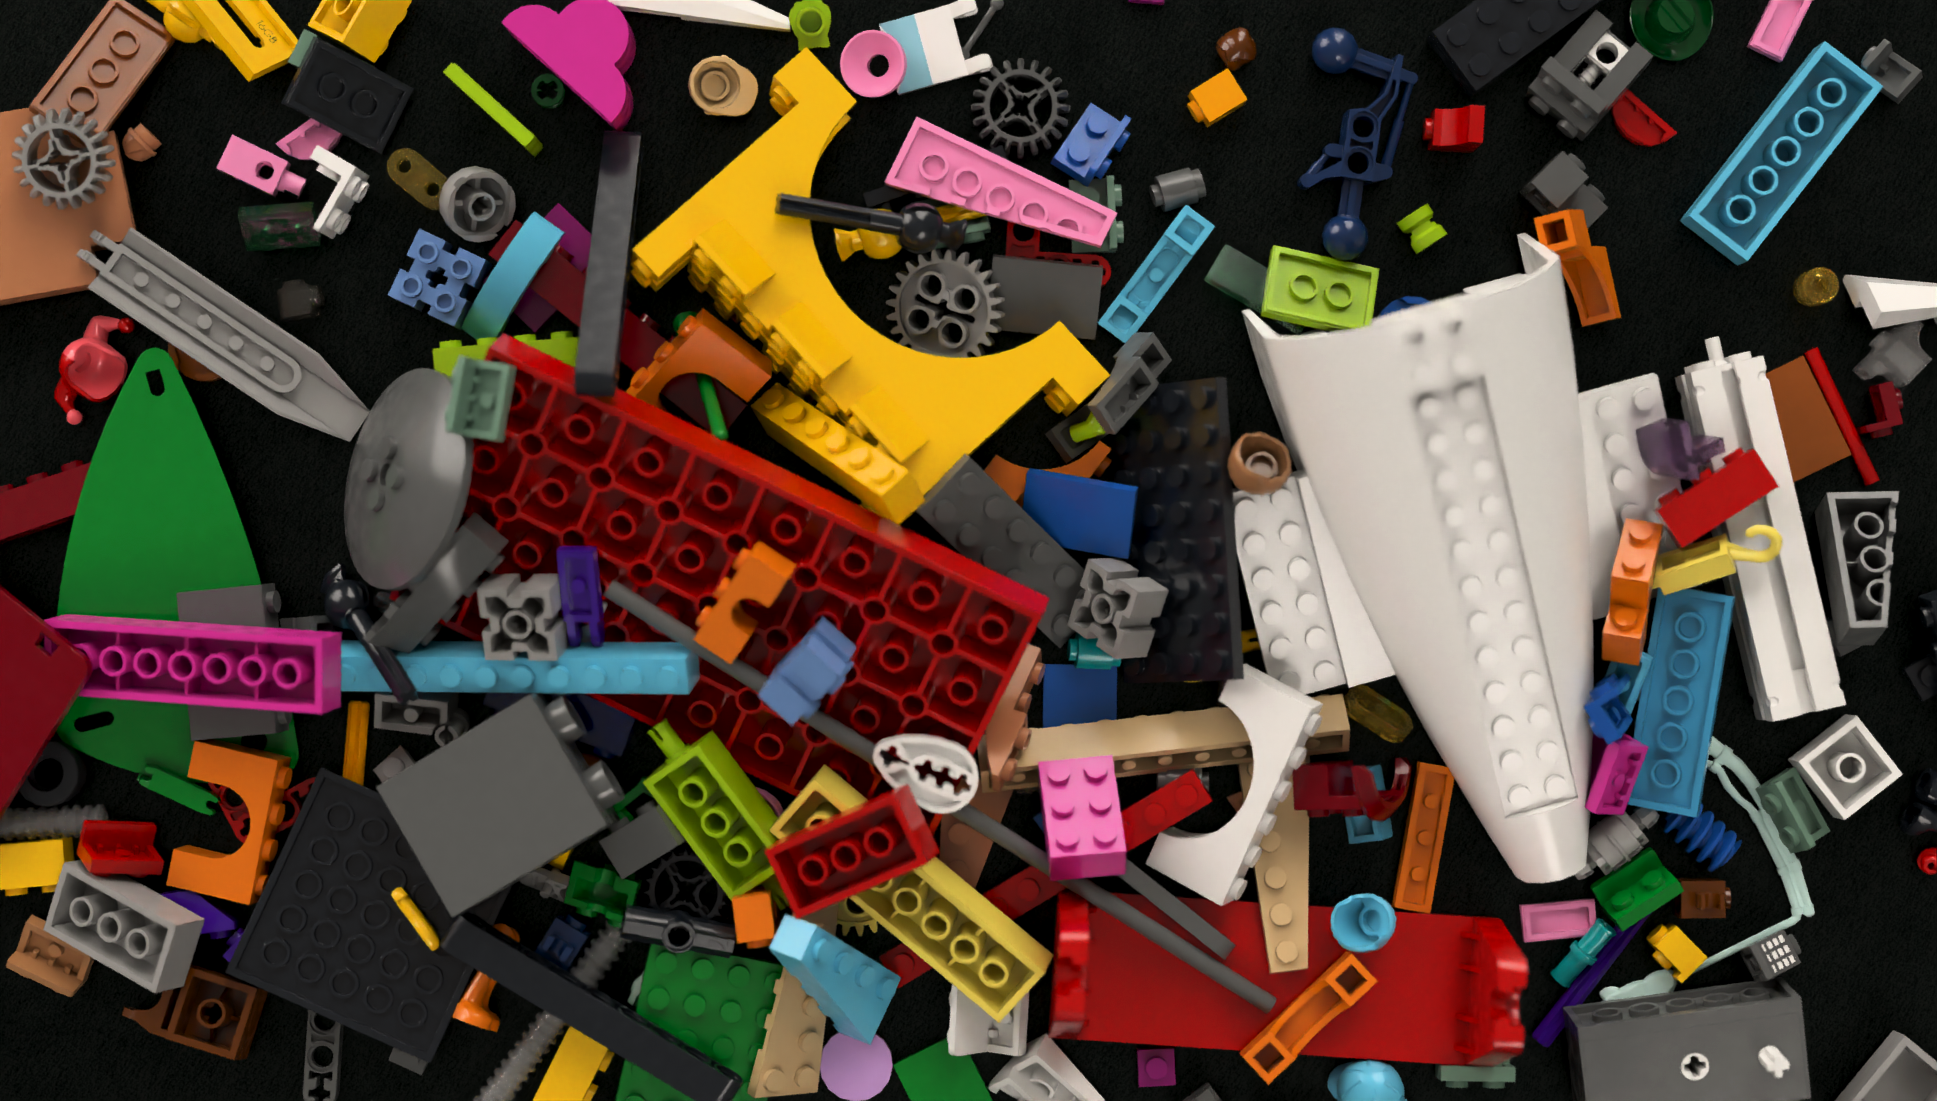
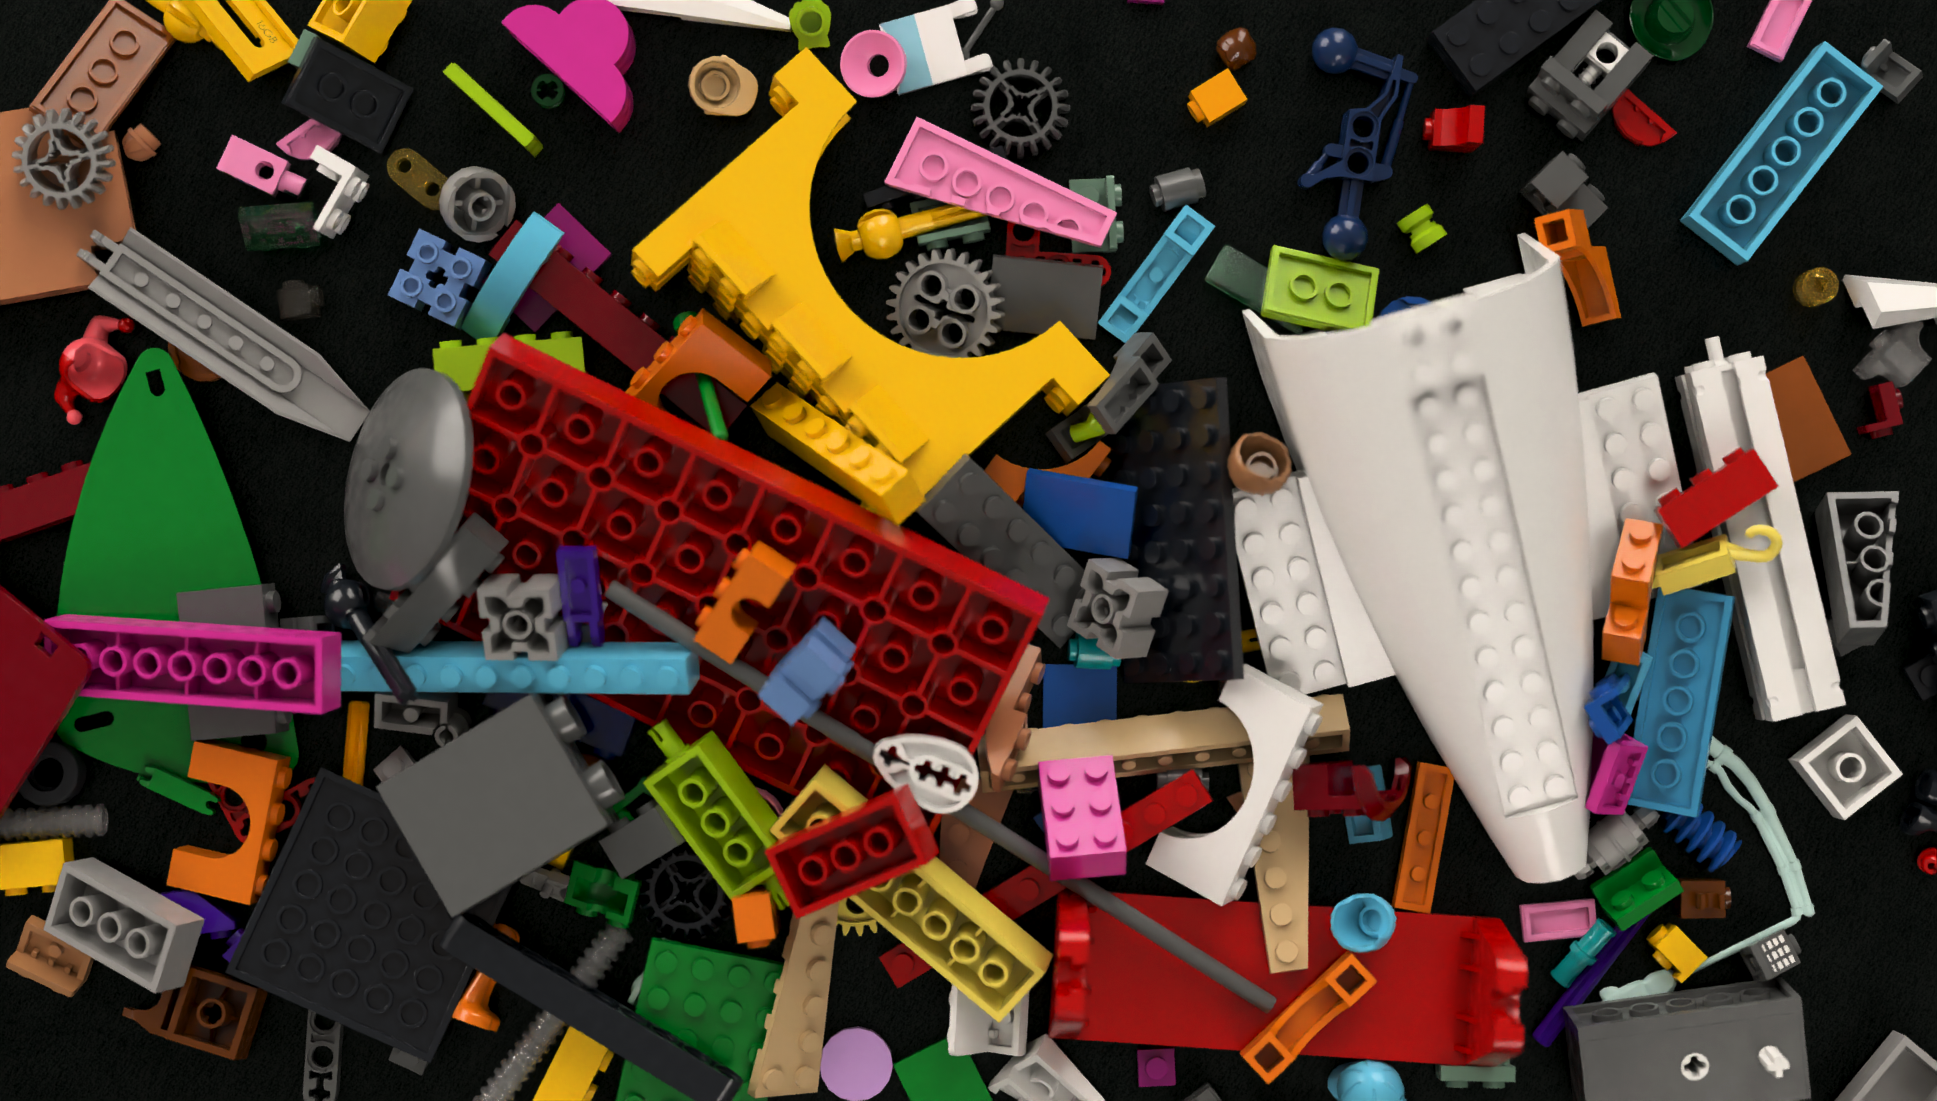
red bracket [76,820,164,878] -> none
yellow piece [391,887,440,951] -> none
sand green bracket [444,356,517,442] -> none
dark blue brick [535,913,592,971] -> none
black beam [574,131,643,397] -> none
black piece [620,904,736,958] -> none
medium azure wedge [769,914,901,1045] -> none
black piece [775,193,967,254] -> none
bracket [1051,103,1131,187] -> none
dark grey beam [1118,858,1236,960] -> none
clear yellow plate [1344,685,1413,743] -> none
clear purple brick [1635,418,1726,480] -> none
sand green bracket [1755,767,1830,853] -> none
red bar [1804,347,1880,486] -> none

